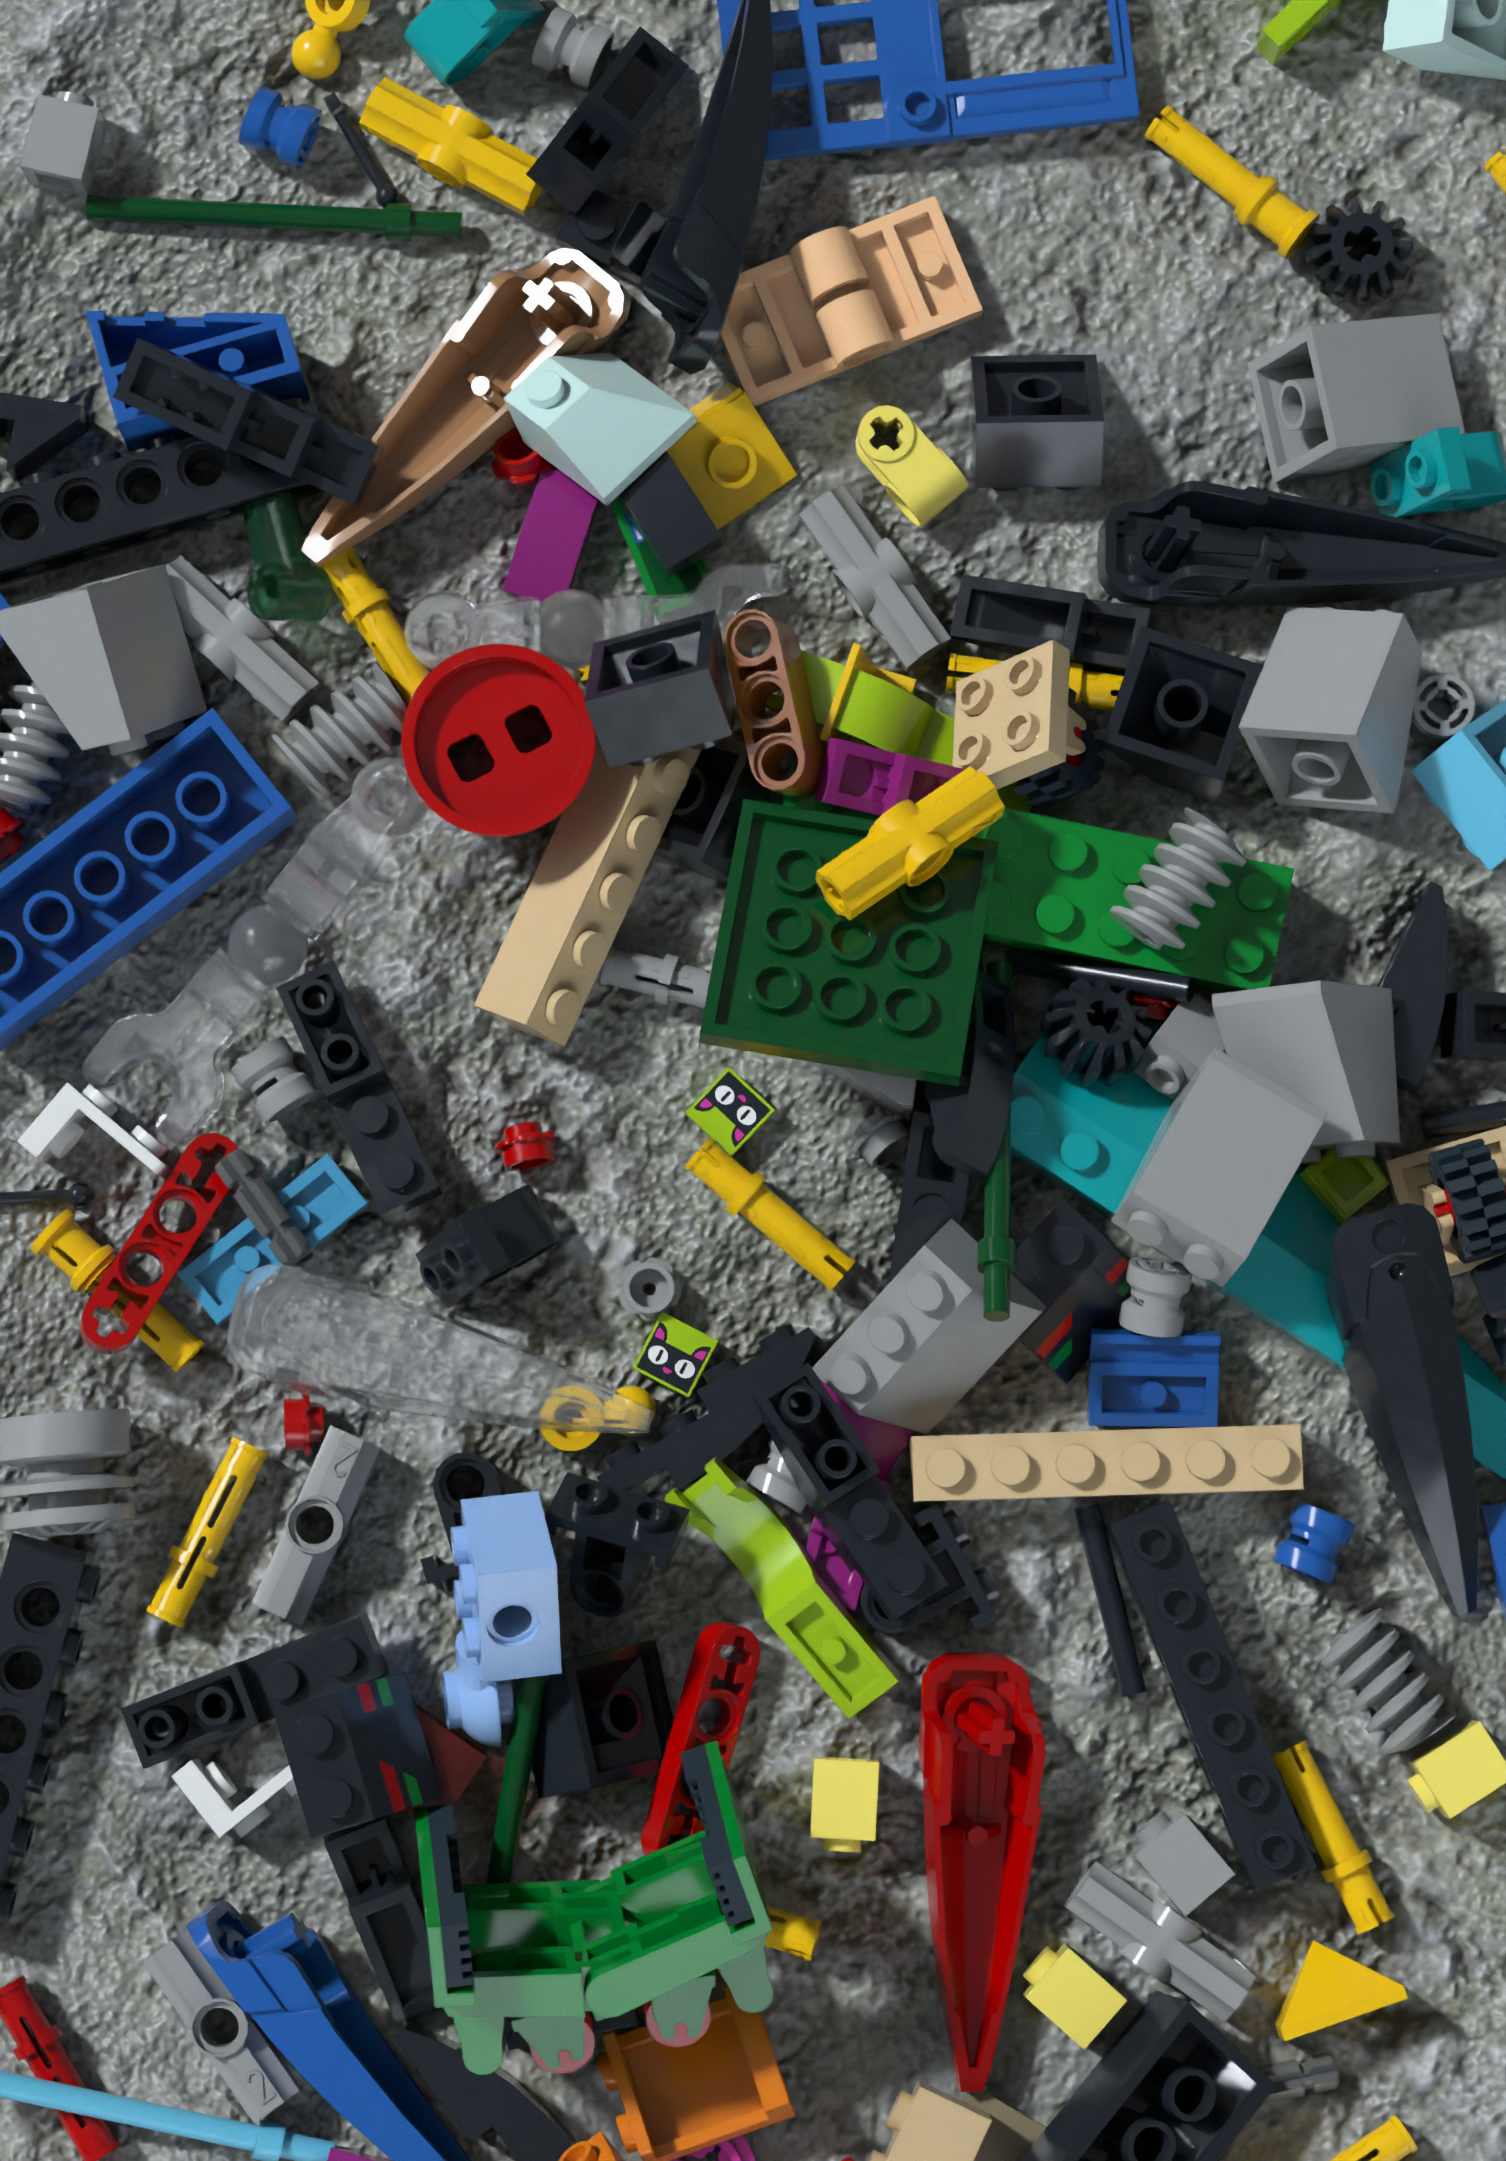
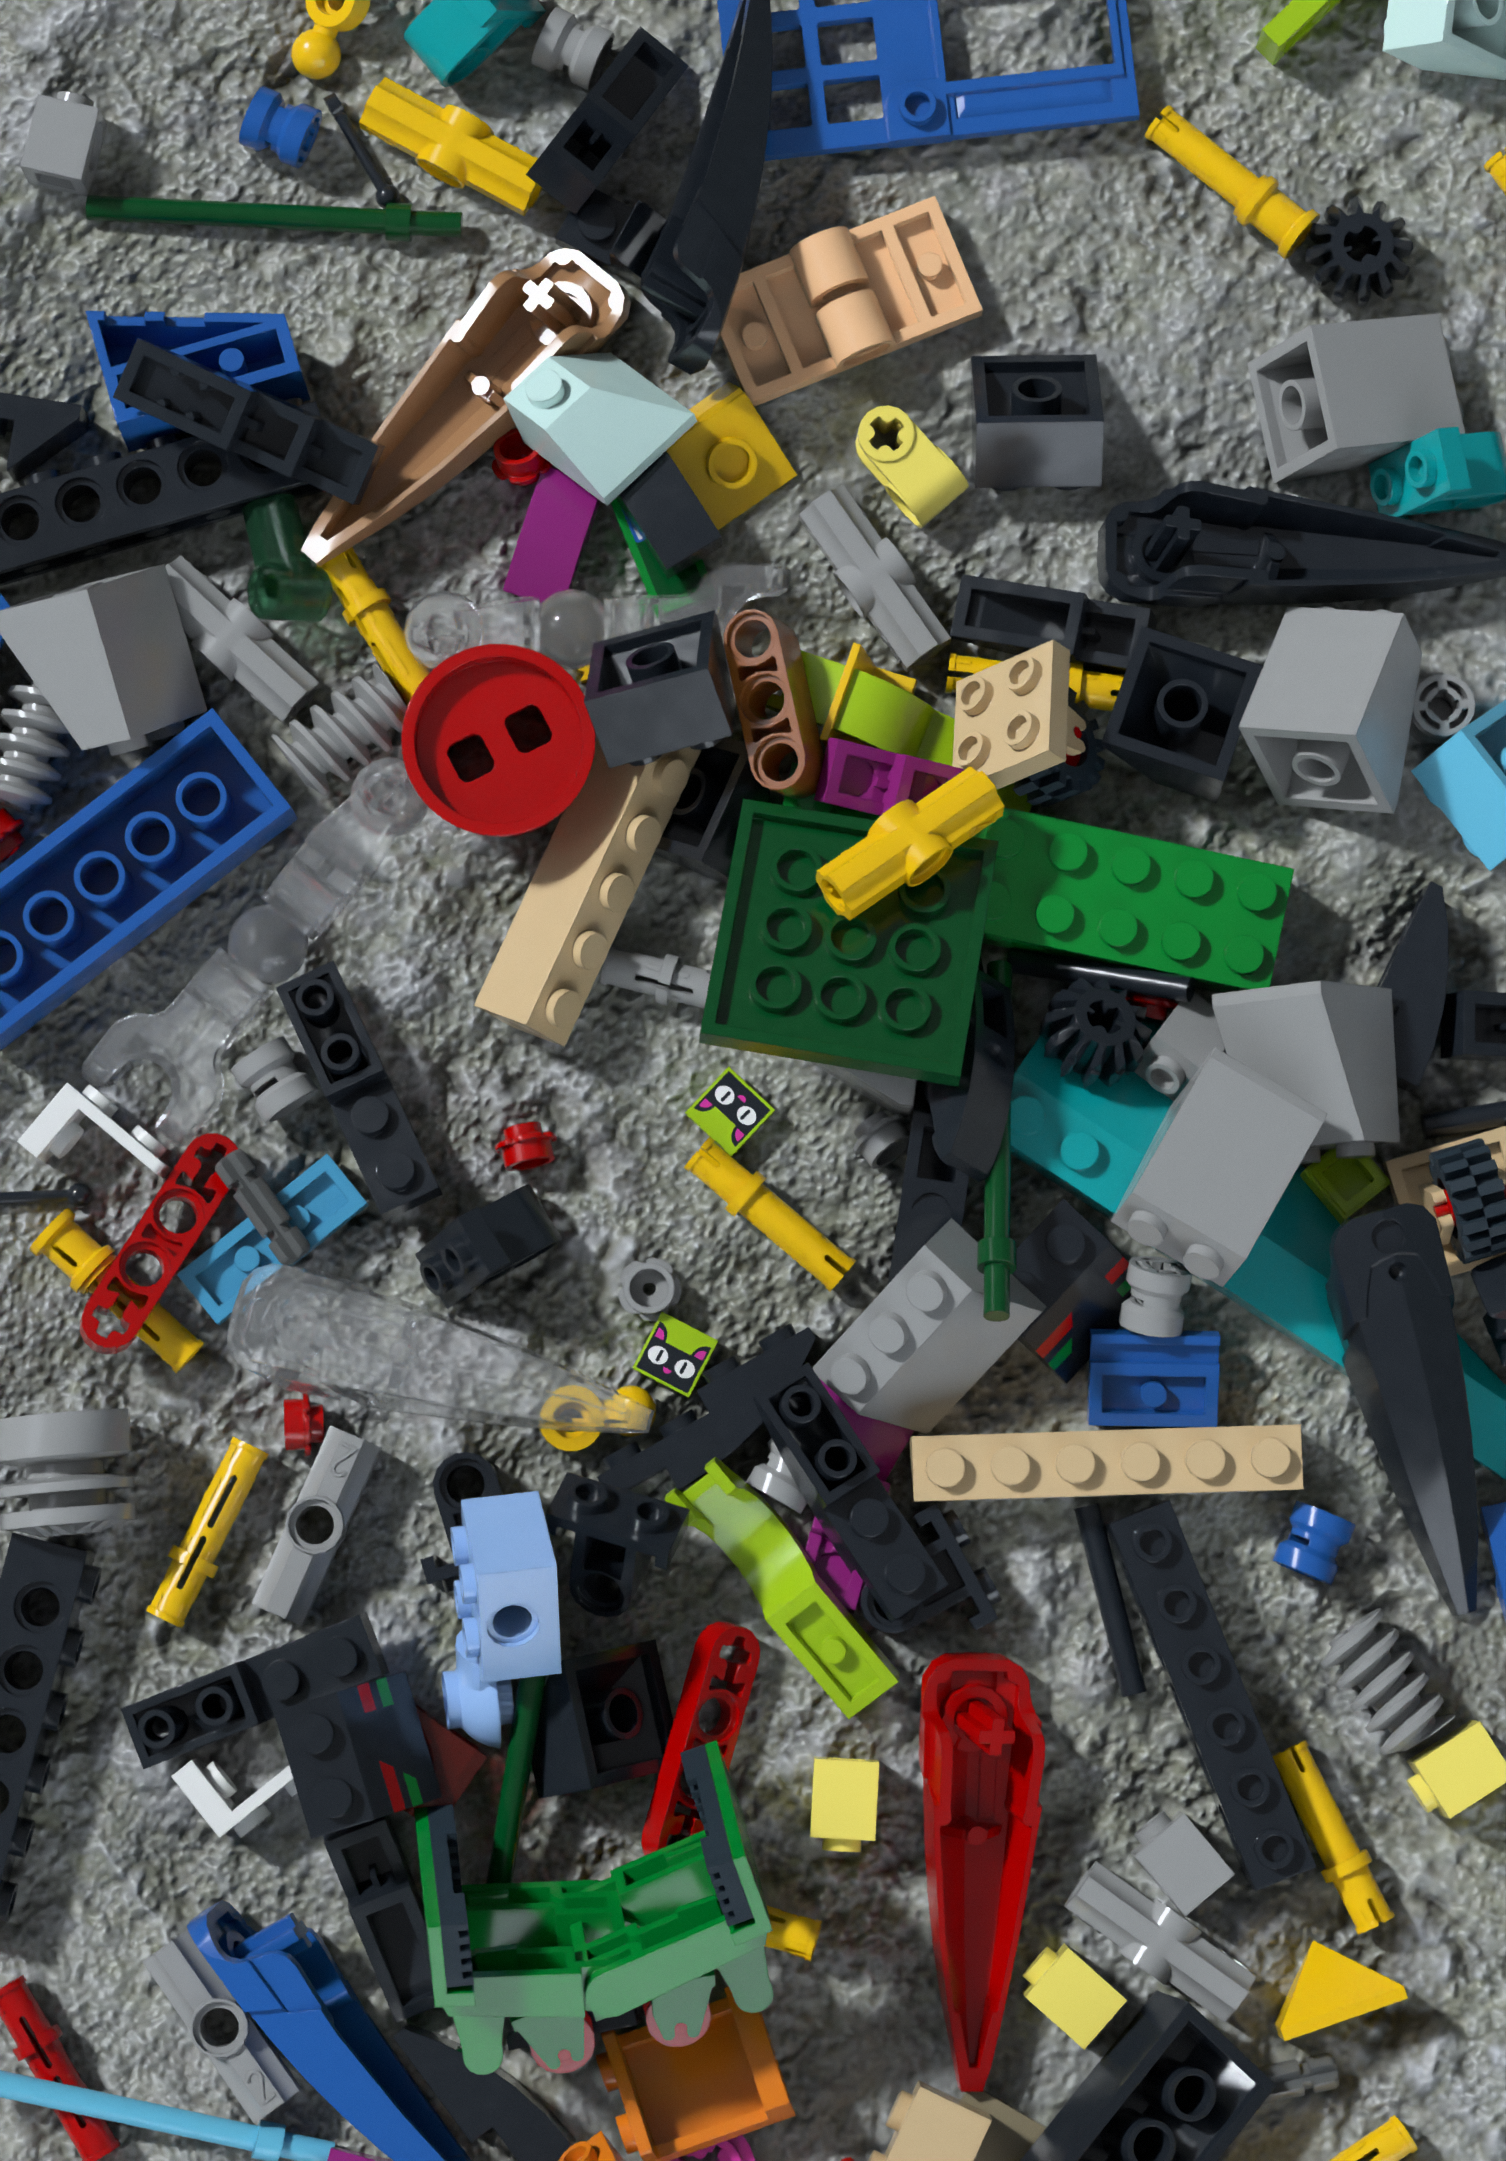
light grey piece [1109,807,1246,951] -> none

